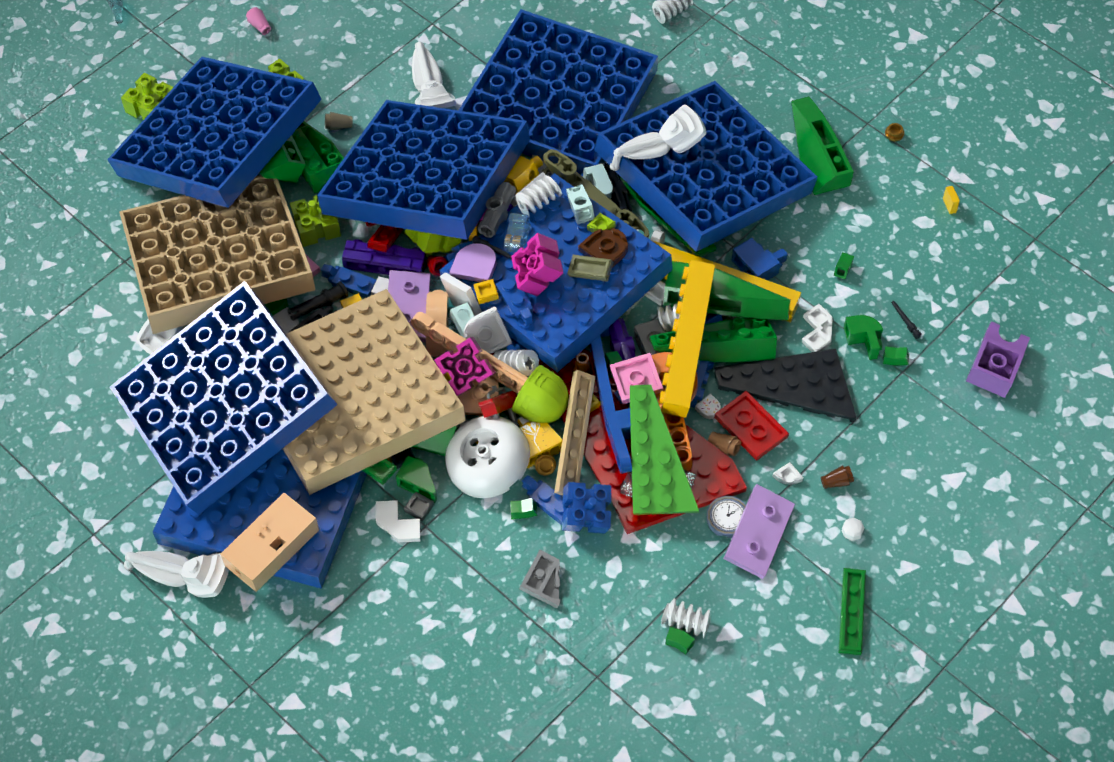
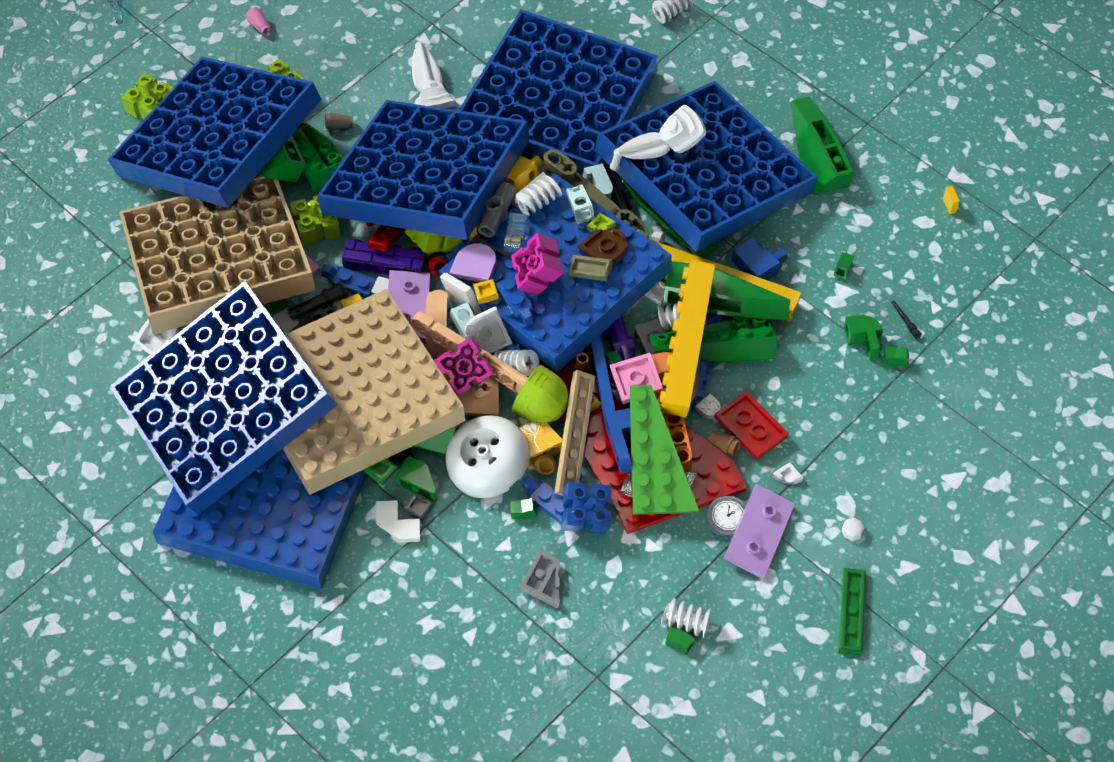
white piece [124,551,229,598] -> none
light nougat brick [220,493,319,592] -> none
red piece [479,385,518,422] -> none
black wing [714,349,856,422] -> none
white tile [802,304,833,352] -> none
reddish brown cone [820,465,854,489] -> none
pearl gold plate [885,123,905,141] -> none
medium lavender brick [966,321,1030,398] -> none

